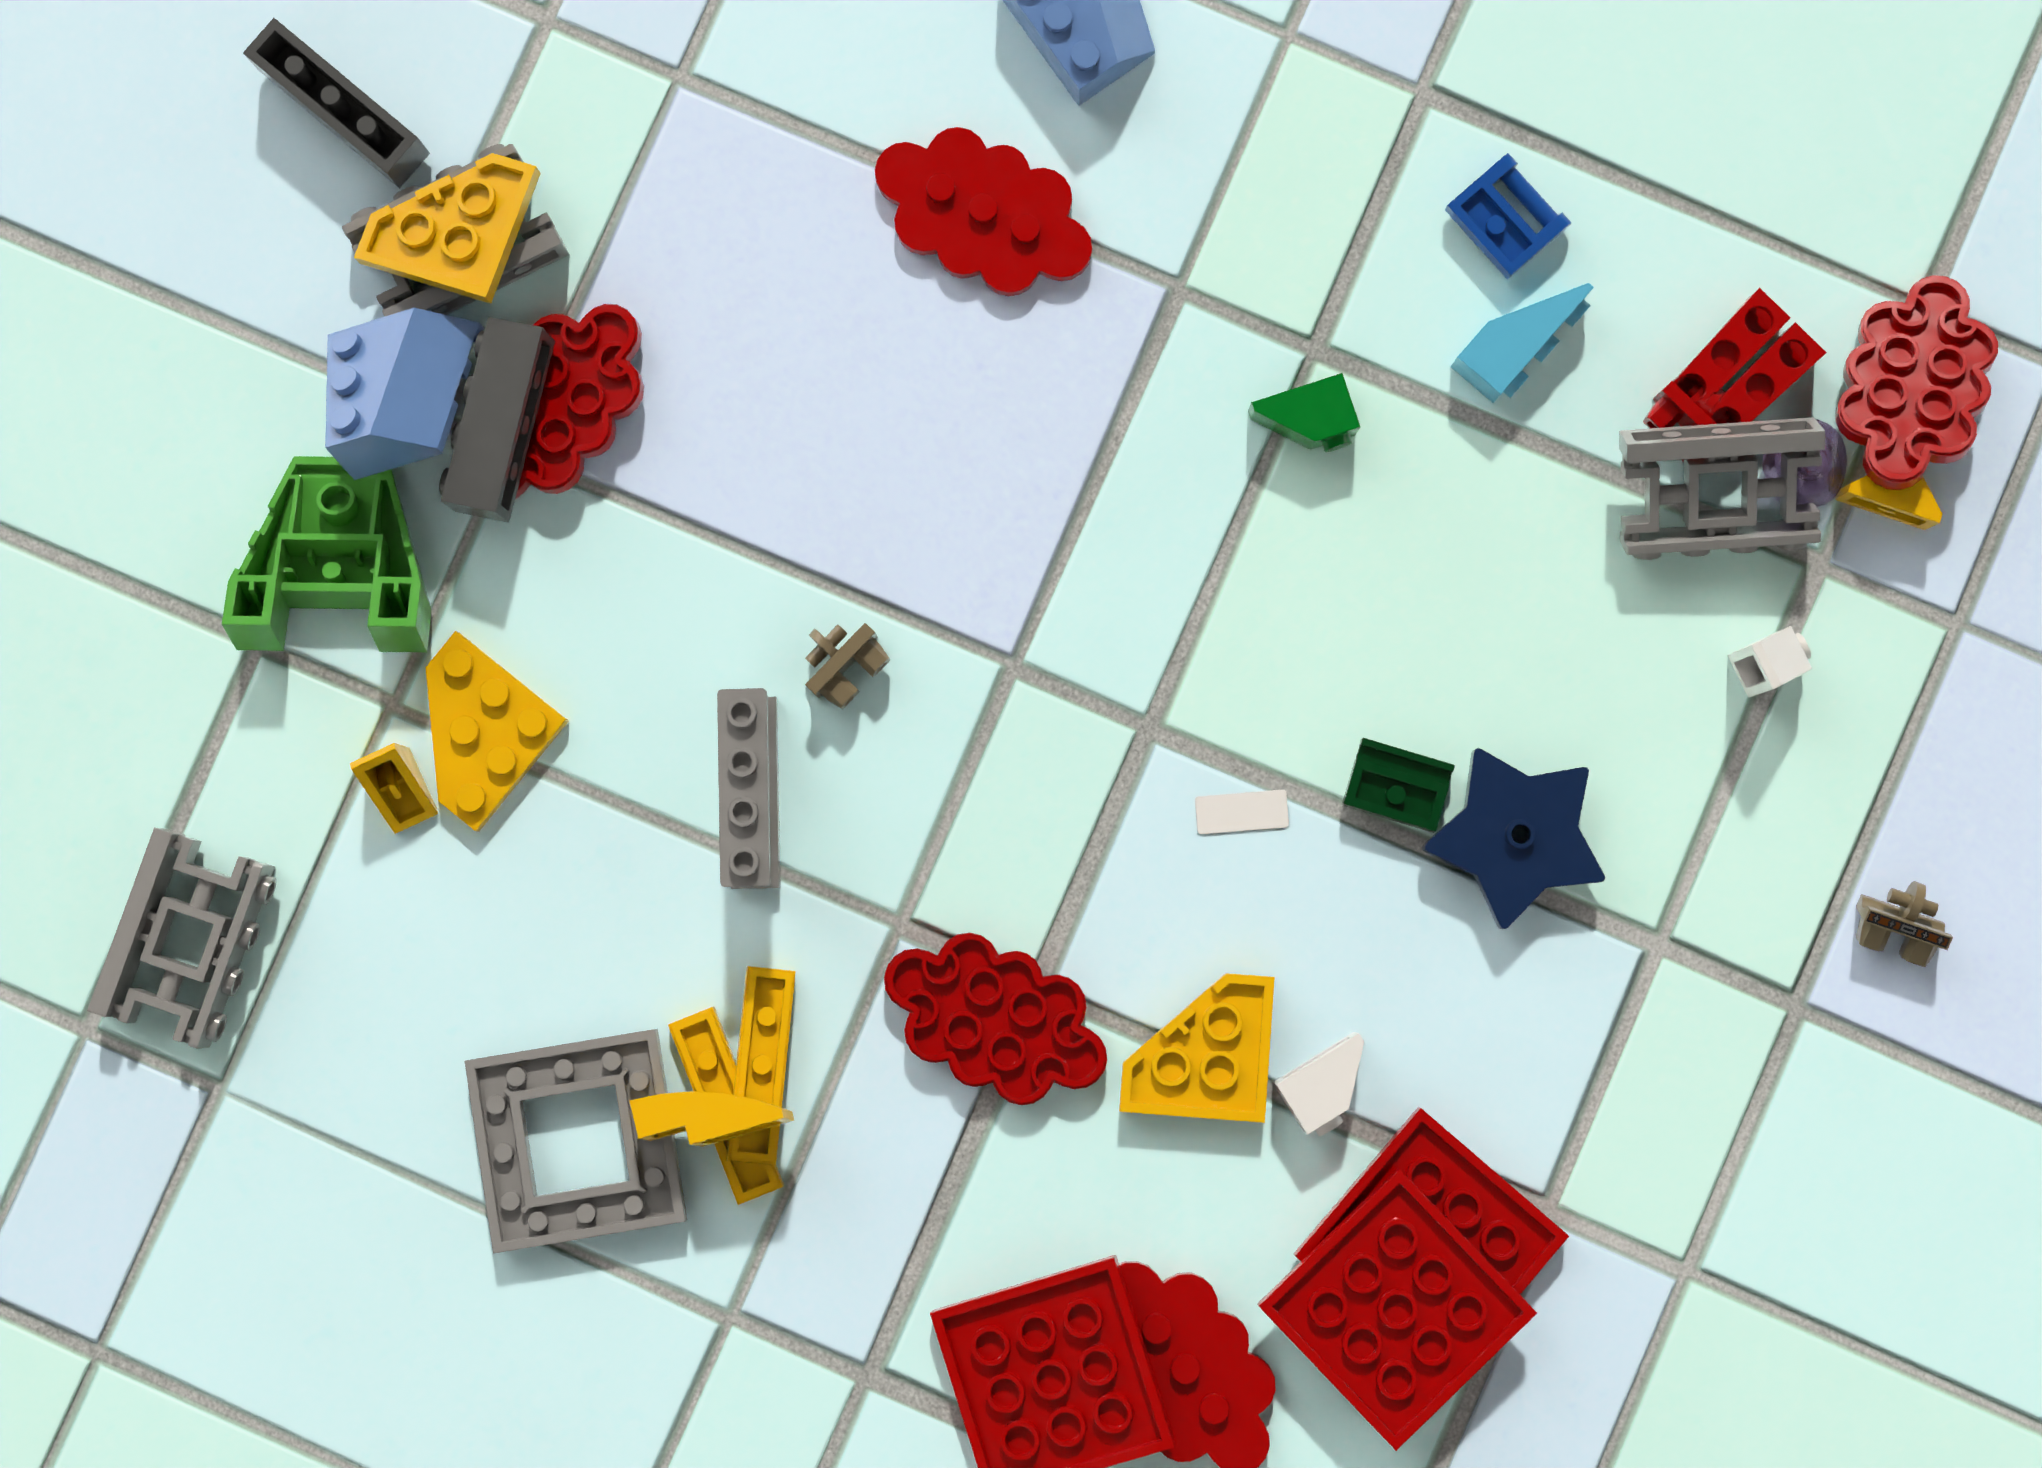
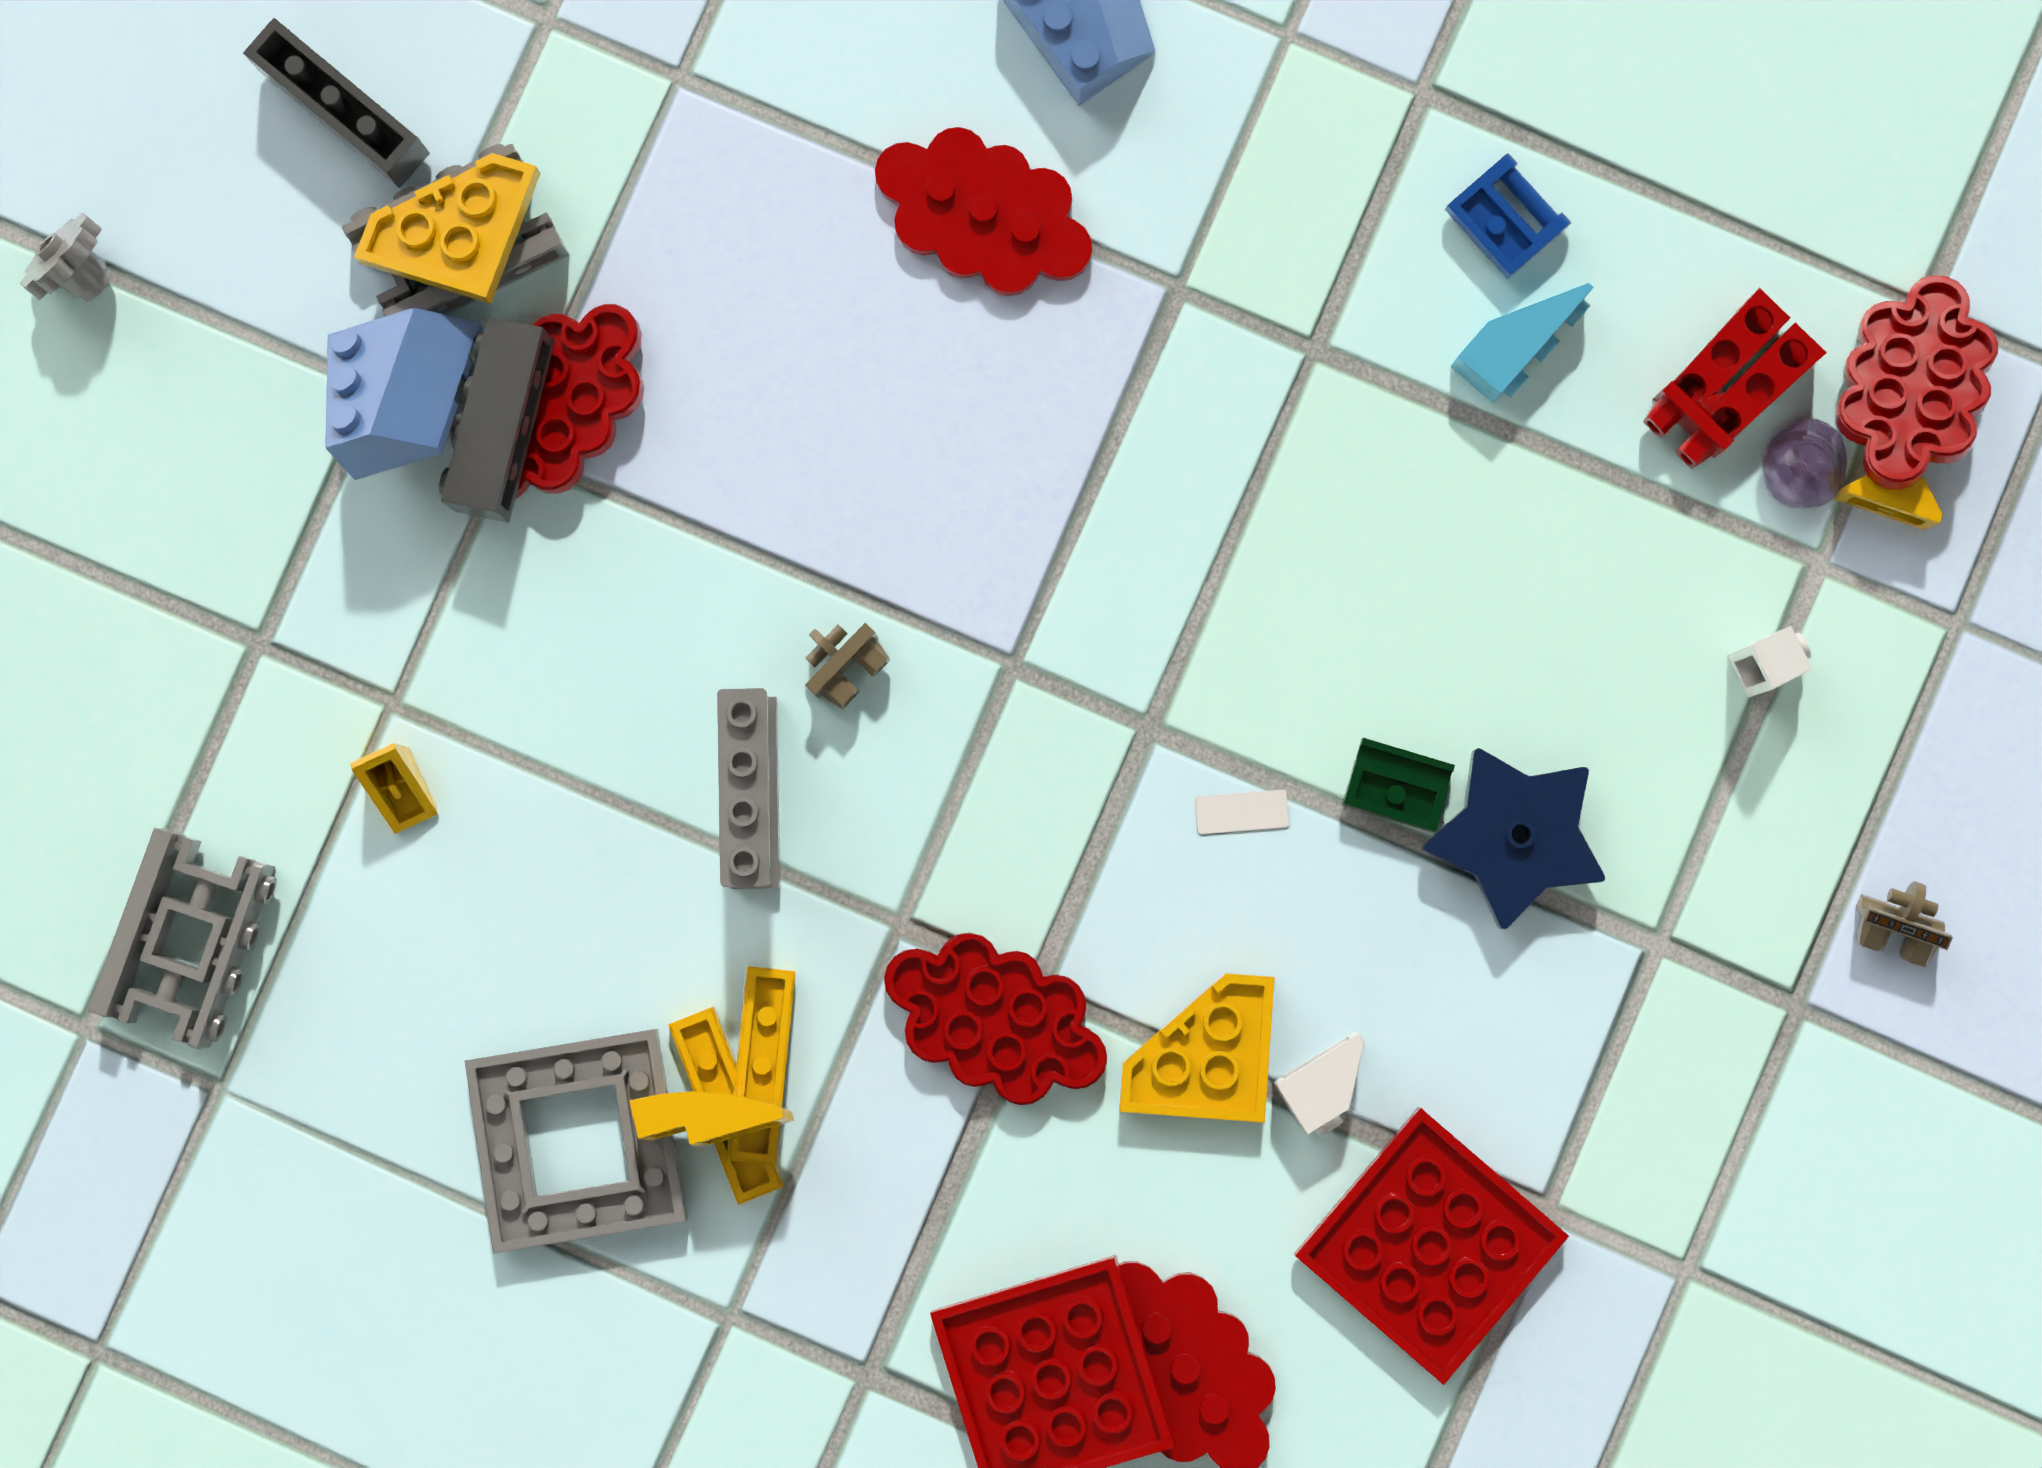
bright green wedge [222,456,432,653] -> none
yellow plate [425,631,569,832] -> none
green slope [1248,373,1361,452] -> none
red plate [1257,1168,1537,1451] -> none
light grey fence [1619,417,1825,560] -> none
none -> light grey plant [20,213,112,302]

